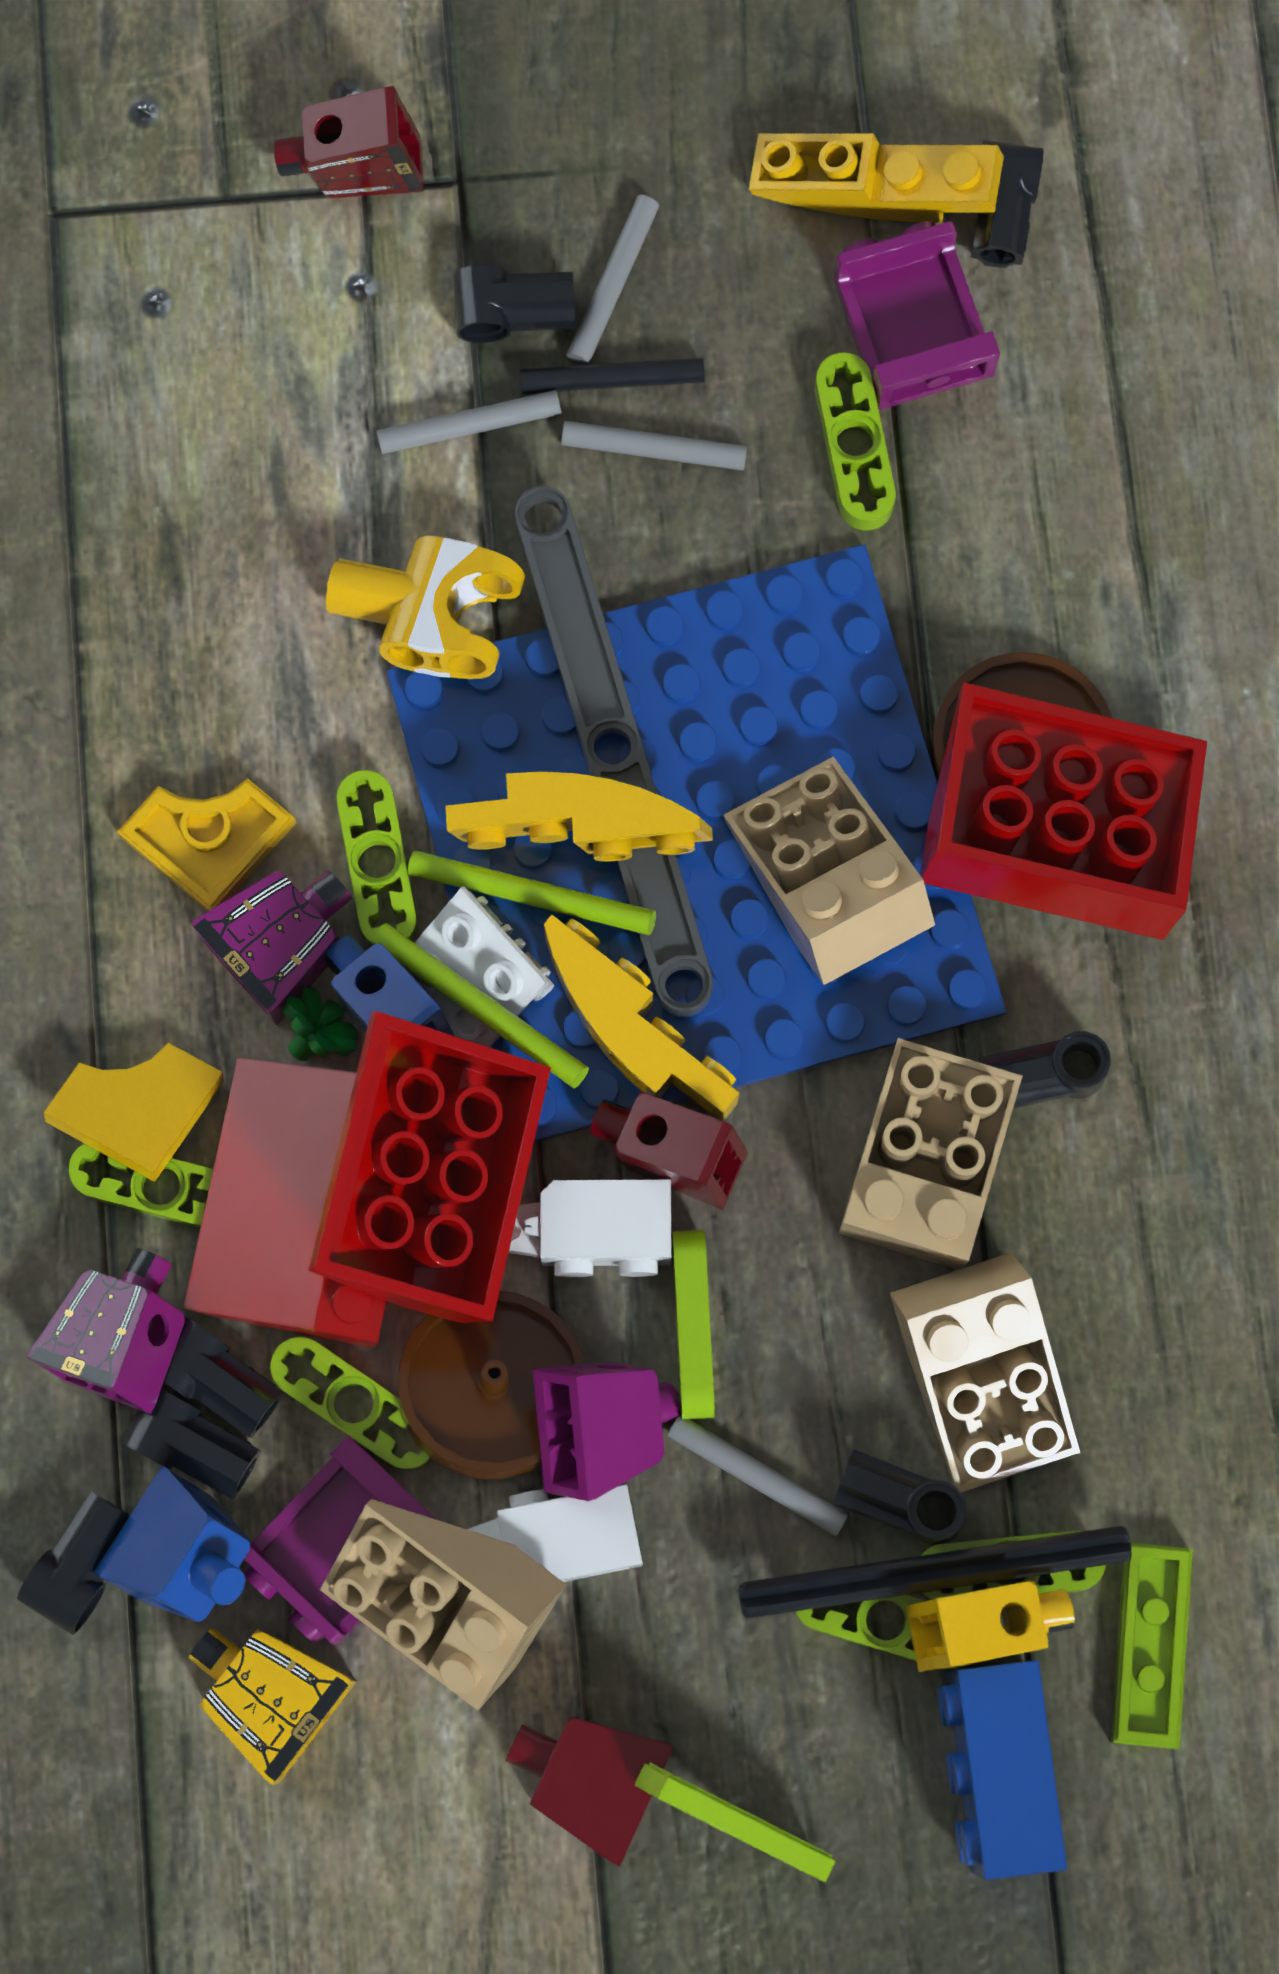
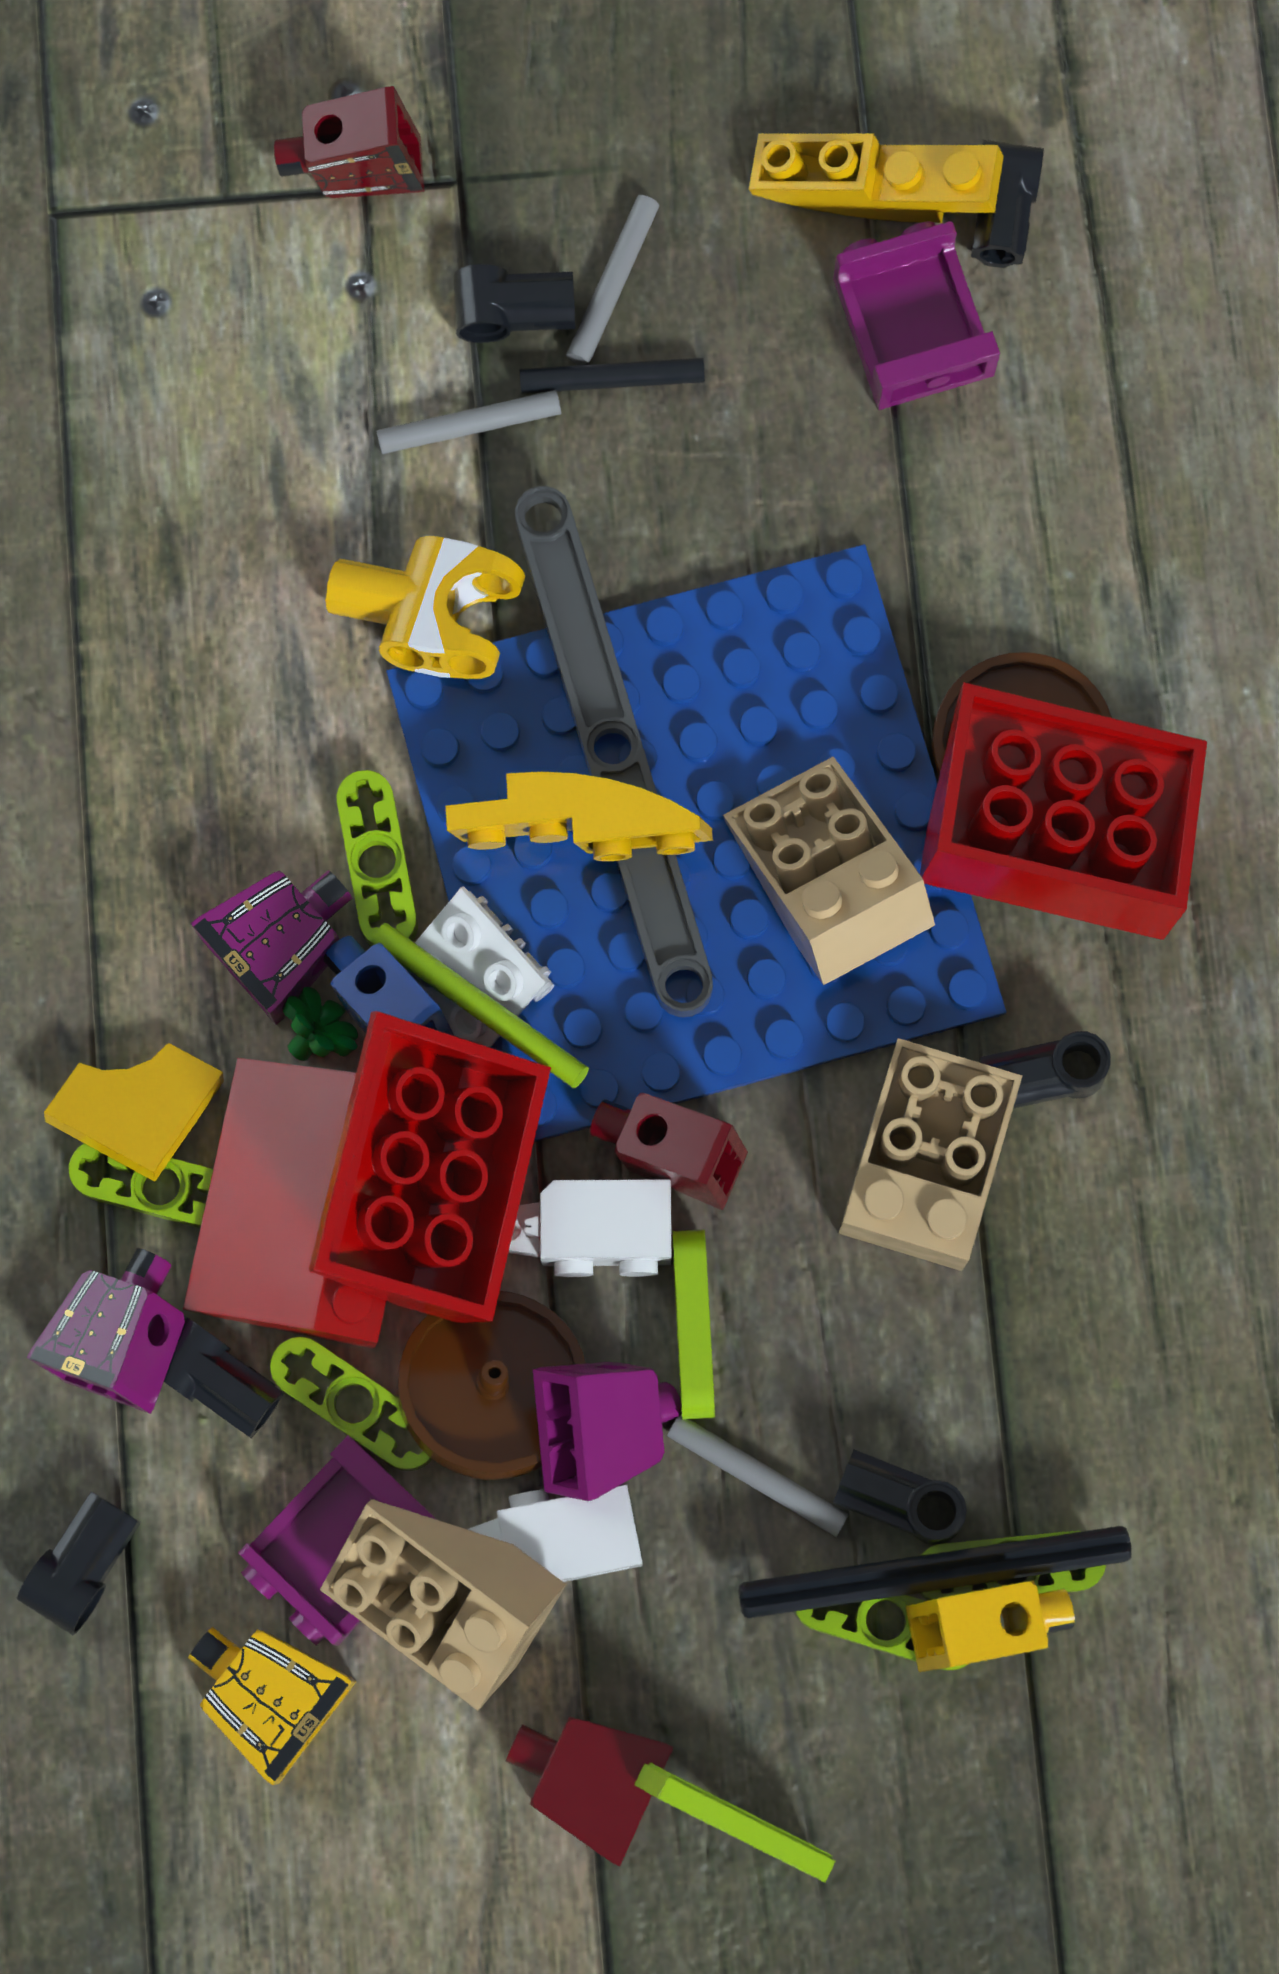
blue torso [93,1465,251,1623] -> none
yellow tile [117,778,297,911] -> none
black piece [119,1389,261,1500] -> none
lime bar [408,850,656,935] -> none
yellow slope [544,915,739,1121] -> none
light grey bar [561,421,747,471] -> none
lime beam [815,353,896,531] -> none
tan slope [890,1252,1080,1493] -> none
blue brick [937,1660,1067,1880] -> none
lime tile [1110,1543,1193,1750] -> none

